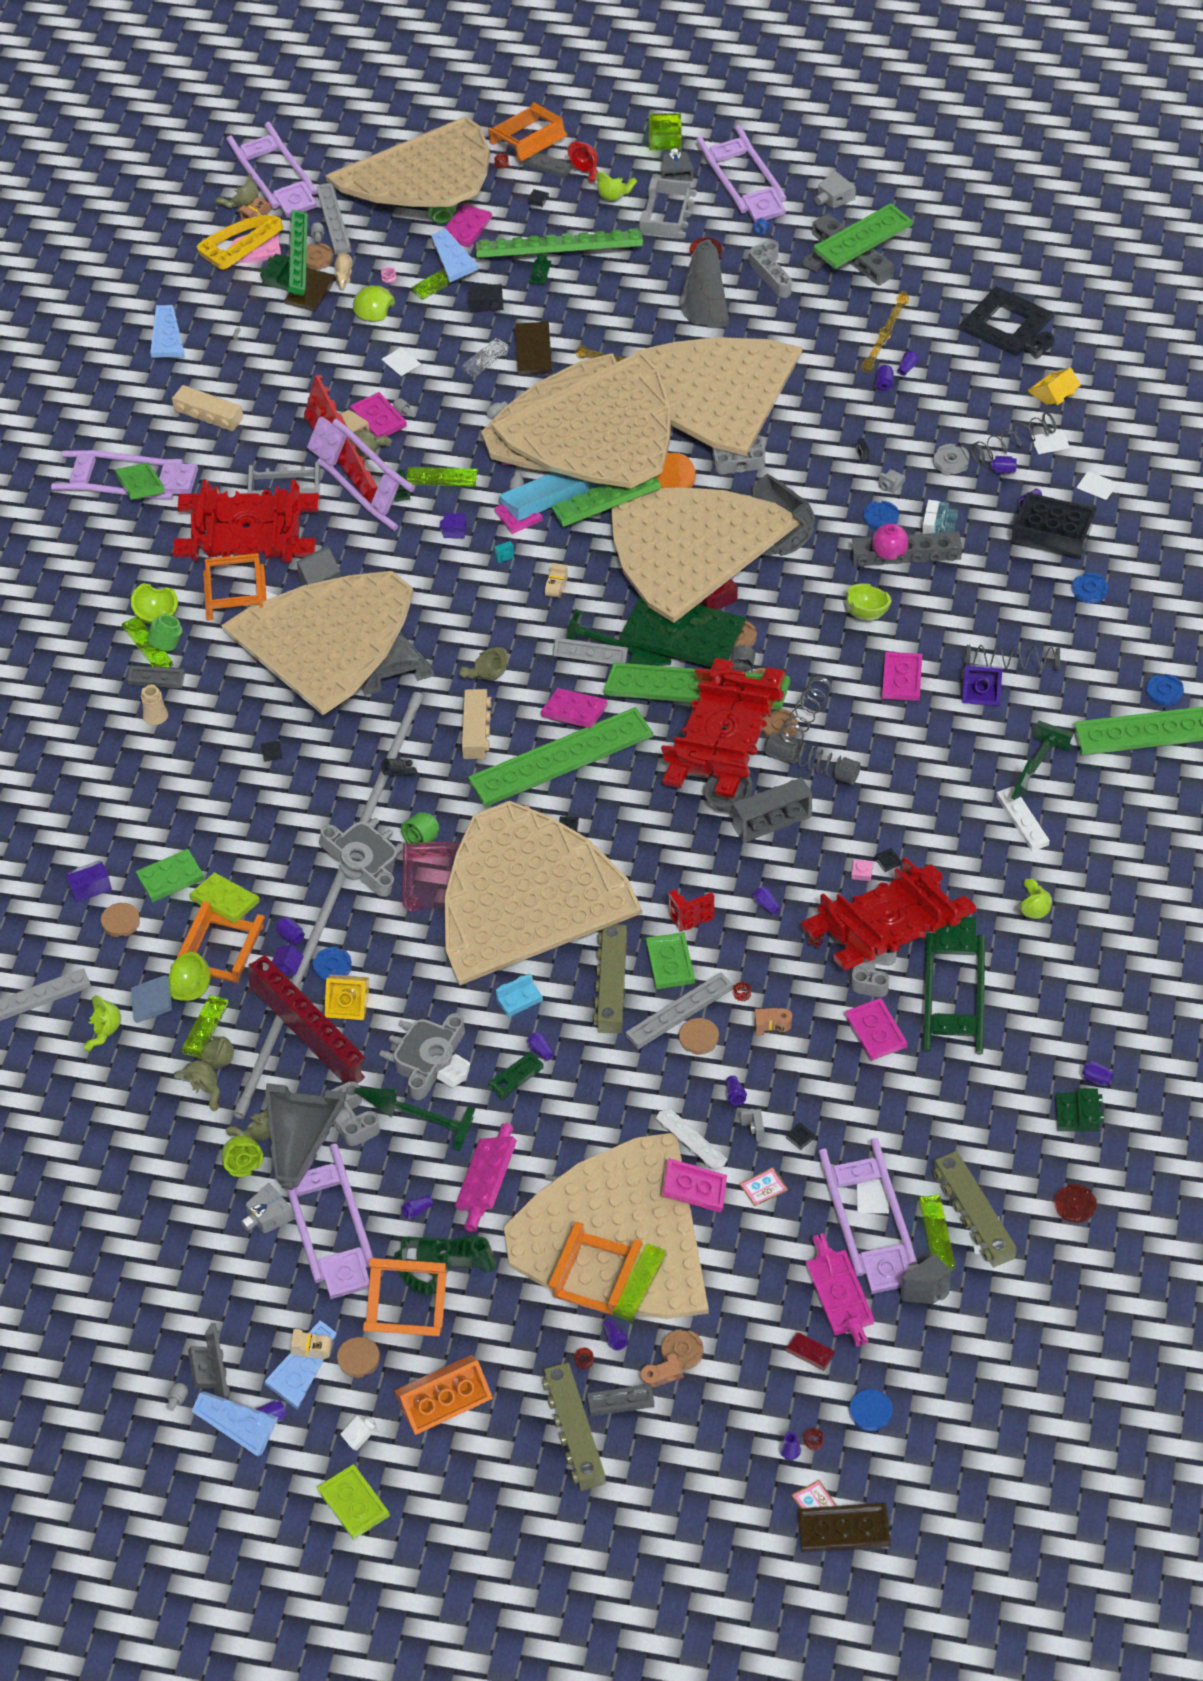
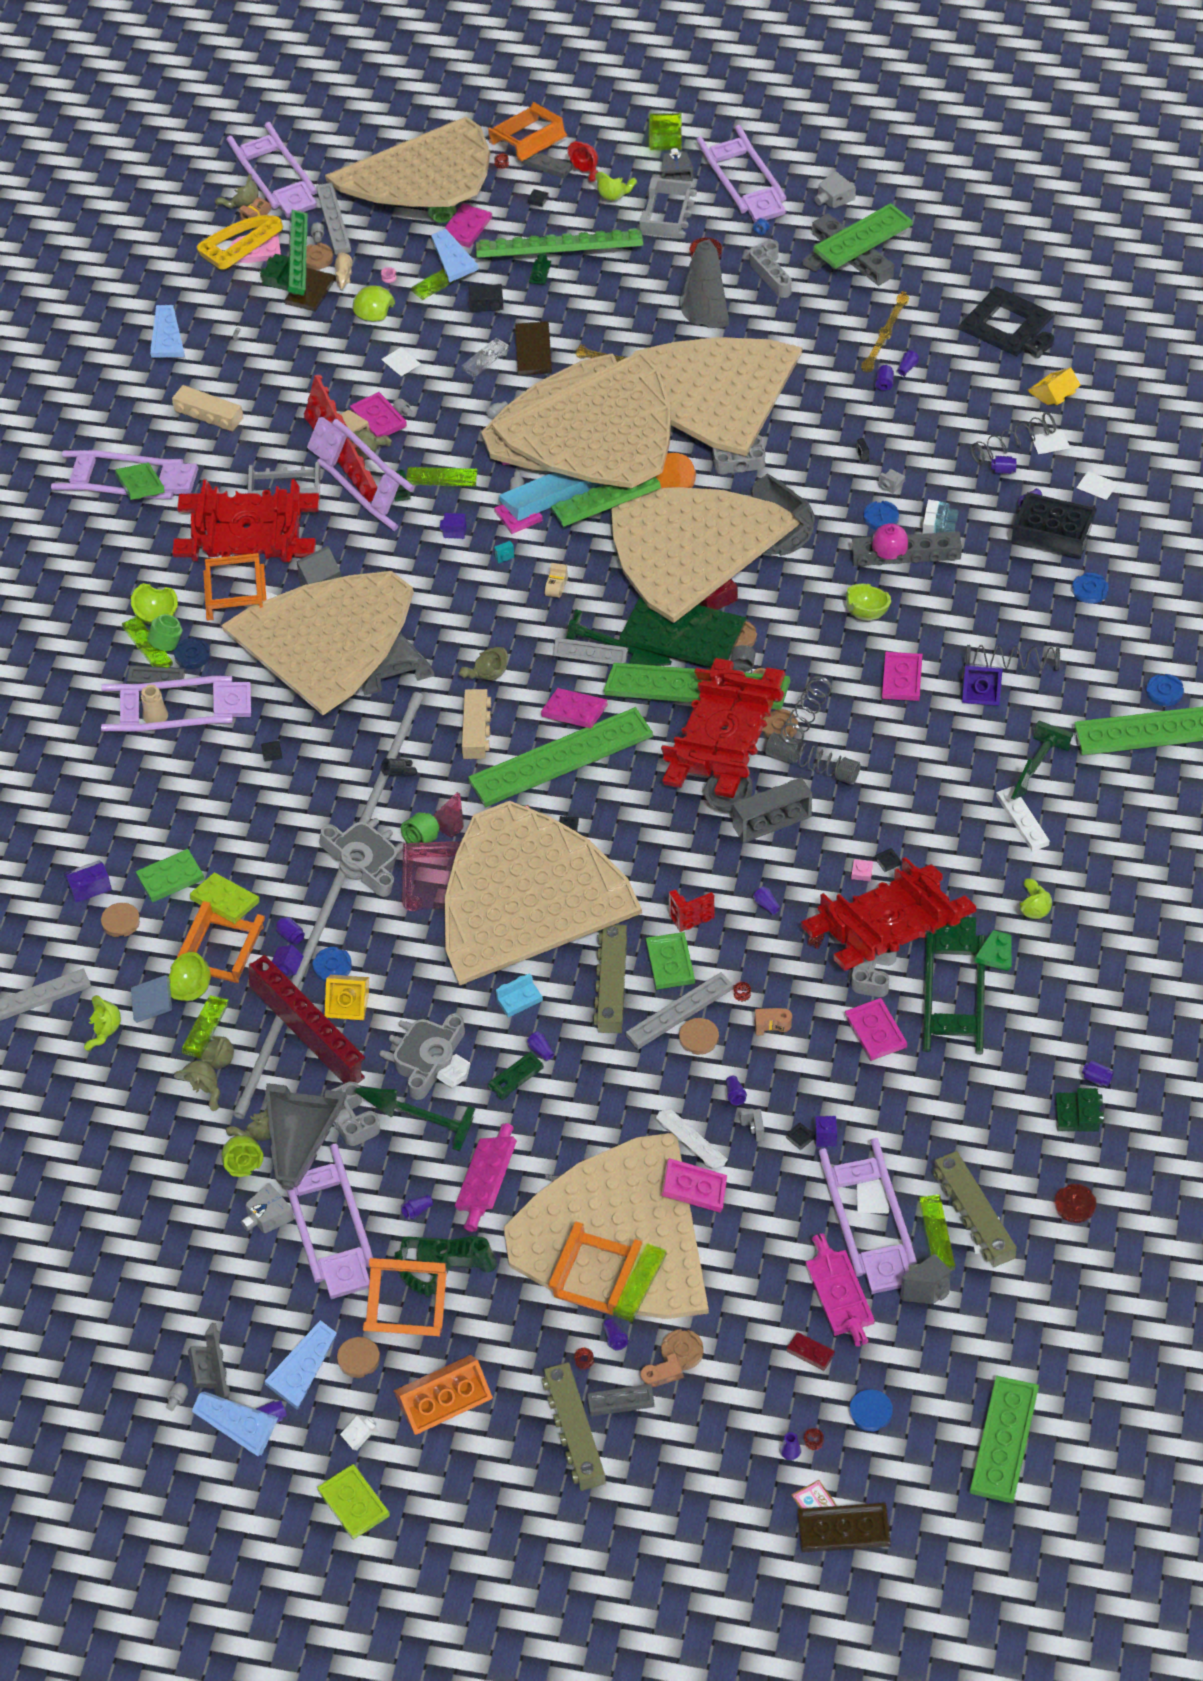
tan leg [290,1329,332,1359] -> none
sticker [739,1167,788,1207] -> none
light grey plate [934,444,969,476] -> none
none -> lavender plate [101,676,251,731]
none -> dark blue tile [174,638,211,669]
none -> clear pink slope [433,792,464,838]
none -> dark purple brick [815,1116,837,1147]
none -> bright green plate [970,1375,1039,1504]
none -> green wing [973,930,1011,971]

